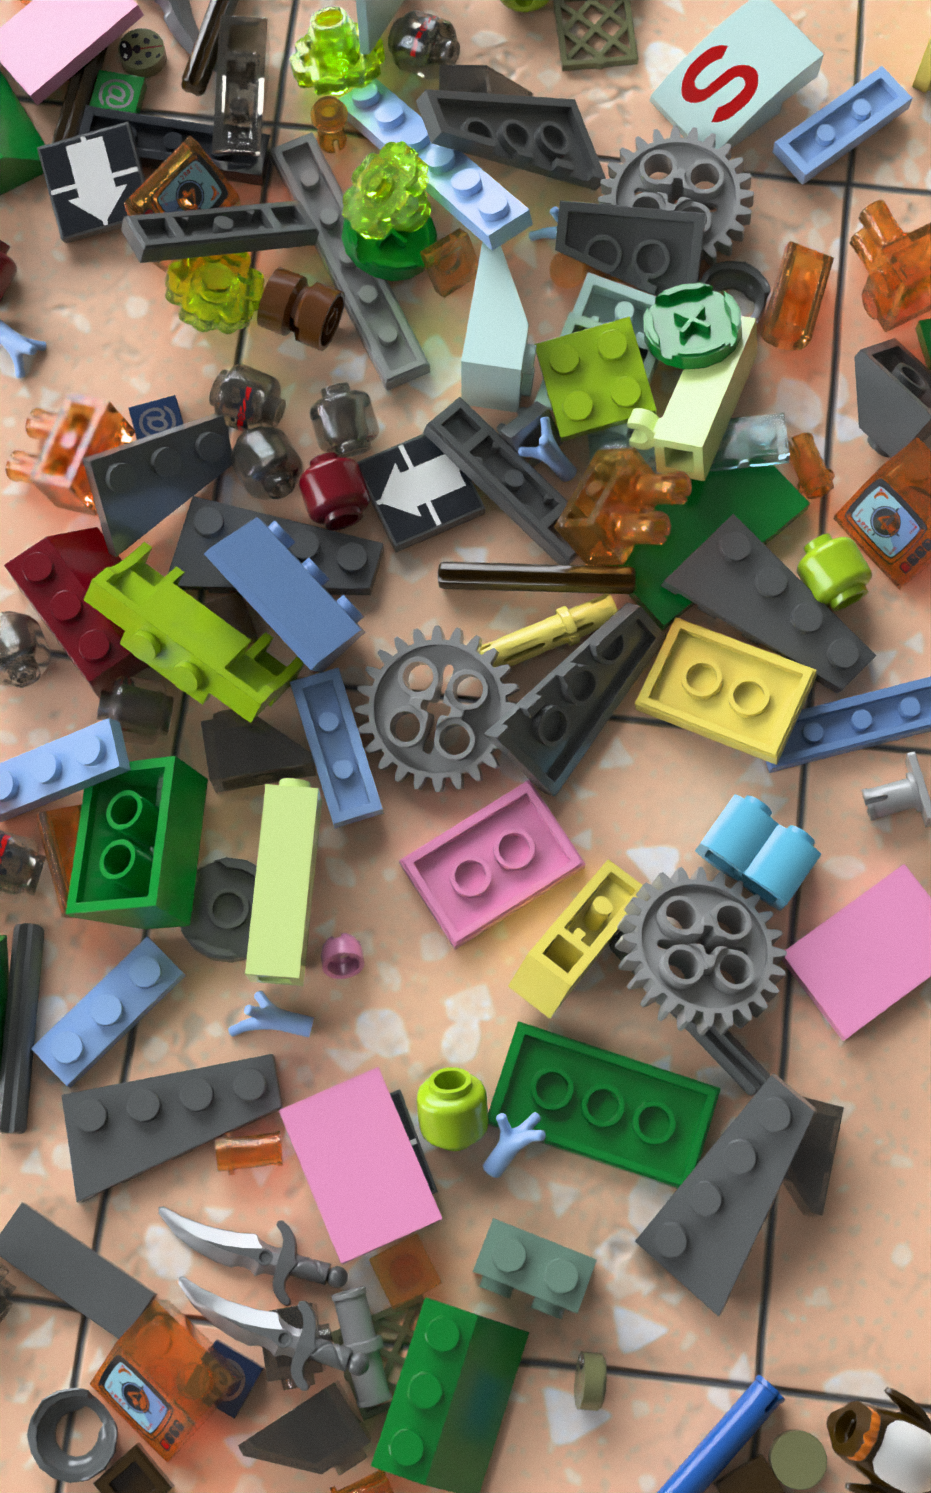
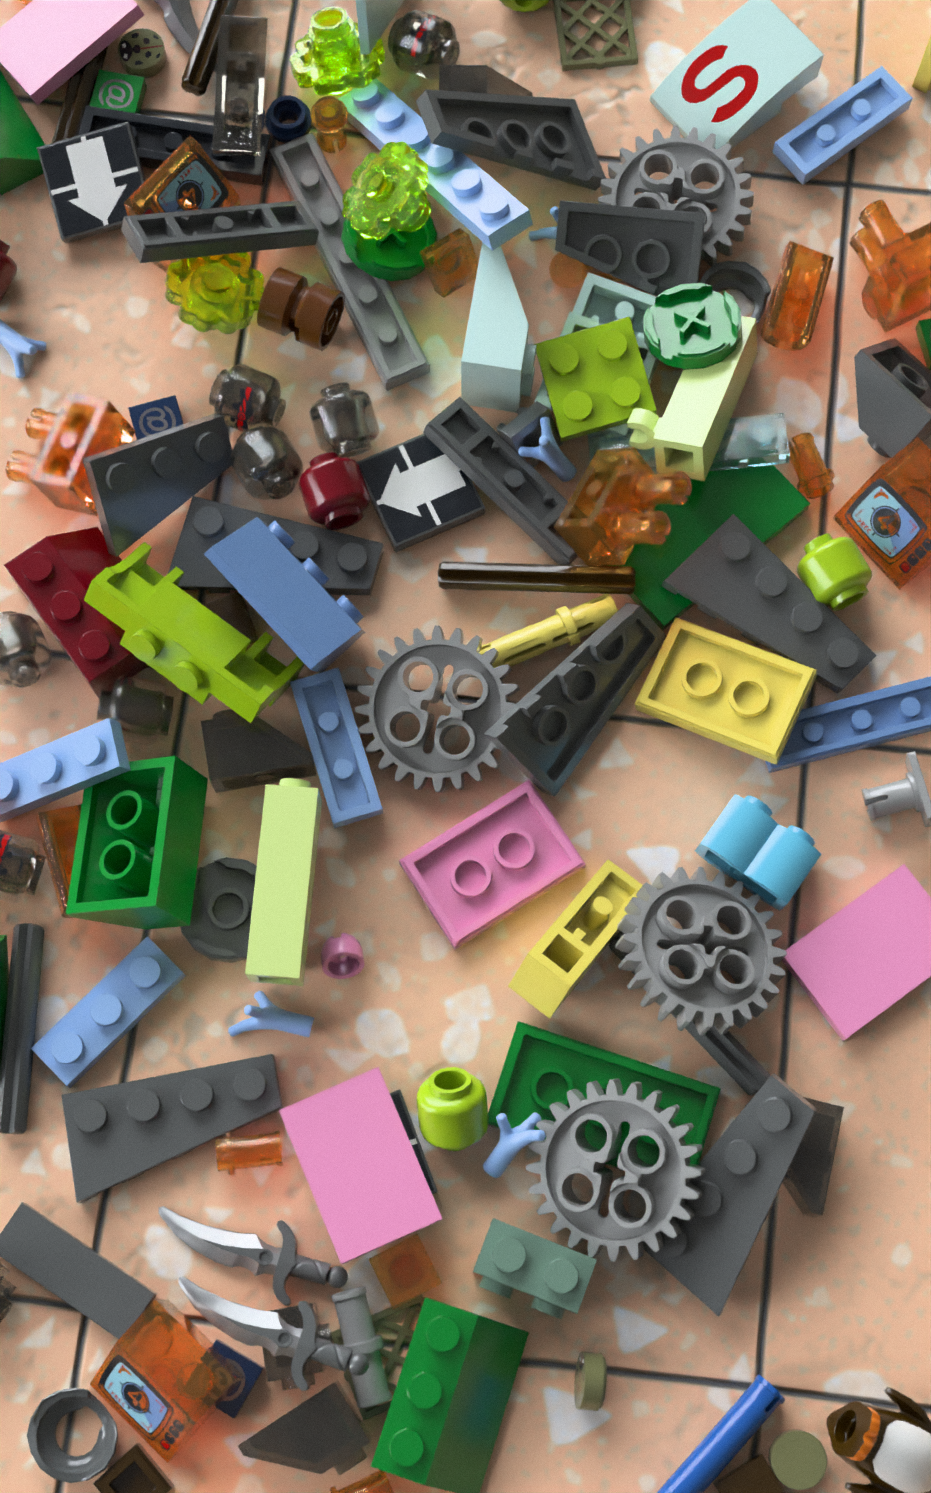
none -> dark blue plate [265,95,312,143]
none -> light grey gear [526,1078,706,1262]

